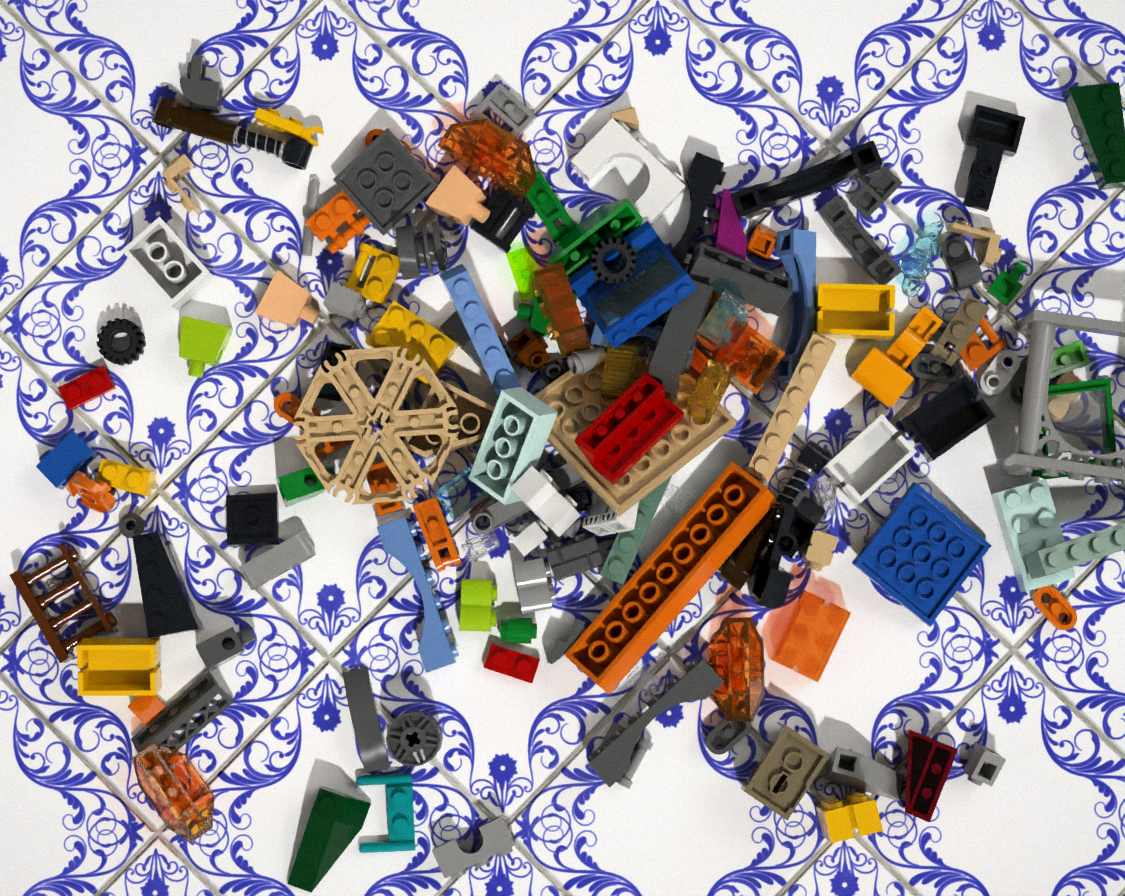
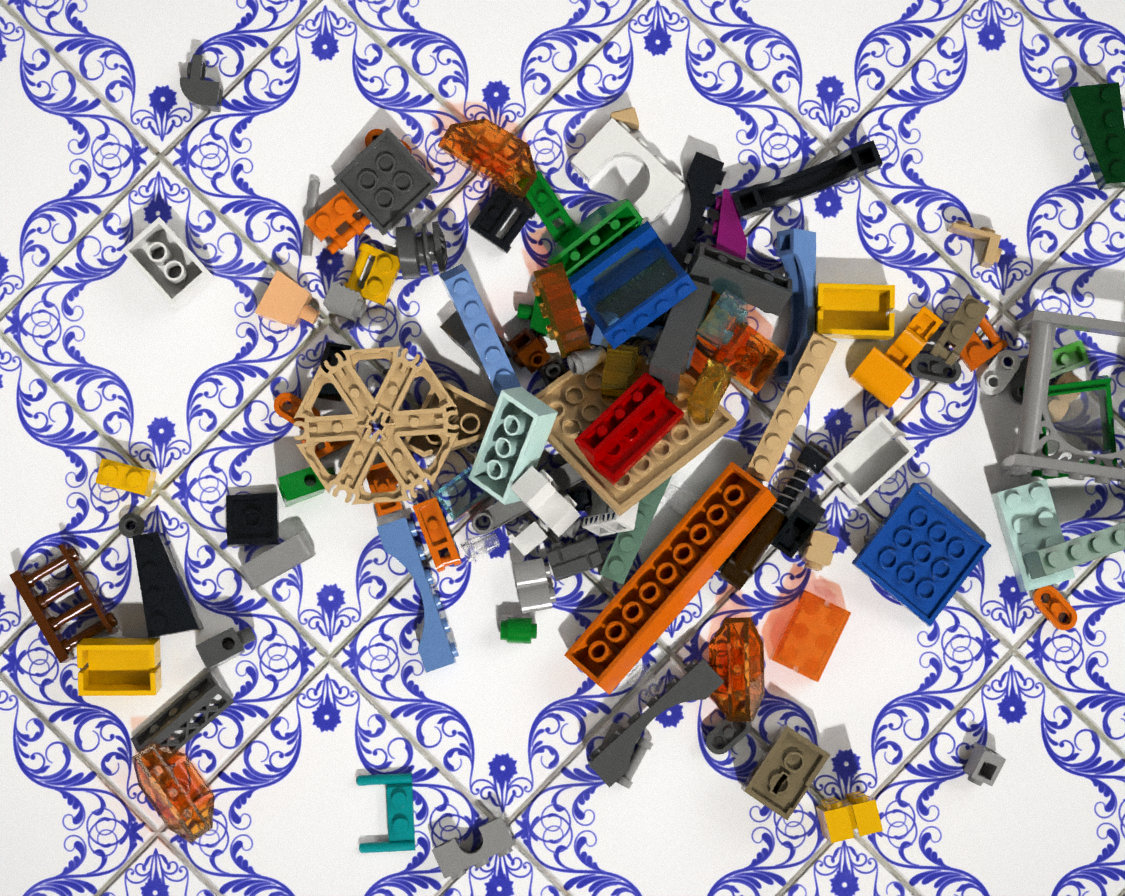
blue brick [36,431,99,490] -> none
red plate [58,365,116,411] -> none
orange plate [66,471,116,513] -> none
black tyre [96,318,146,366] -> none
orange slope [127,695,166,725] -> none
piece [152,97,313,170] -> none
tan bracket [161,154,201,215] -> none
lime torso [179,316,233,378] -> none
yellow plate [254,107,324,147] -> none
dark green wedge [287,786,371,893] -> none
dark grey slope [343,667,391,773] -> none
yellow brick [365,300,458,388] -> none
dark grey wheel [386,710,443,767] -> none
light nougat torso [426,165,490,226] -> none
lime brick [460,579,498,632] -> none
light grey plate [469,83,537,150] -> none
red plate [484,643,540,683] -> none
clear neon green plate [506,246,546,302] -> none
dark grey slope [547,619,585,664] -> none
black tyre [590,236,637,284] -> none
orange slope [746,224,777,260] -> none
black plate [750,501,798,609] -> none
clear cone [812,478,837,516] -> none
dark grey slope [818,195,902,285] -> none
light grey slope [824,747,904,801] -> none
dark grey slope [849,165,903,219] -> none
black piece [899,375,996,463] -> none
clear light blue animal [900,220,944,297] -> none
dark red wedge [905,730,958,822] -> none
dark grey plate [937,235,983,292] -> none
black plate [962,104,1026,212] -> none
green plate [986,261,1028,306] -> none

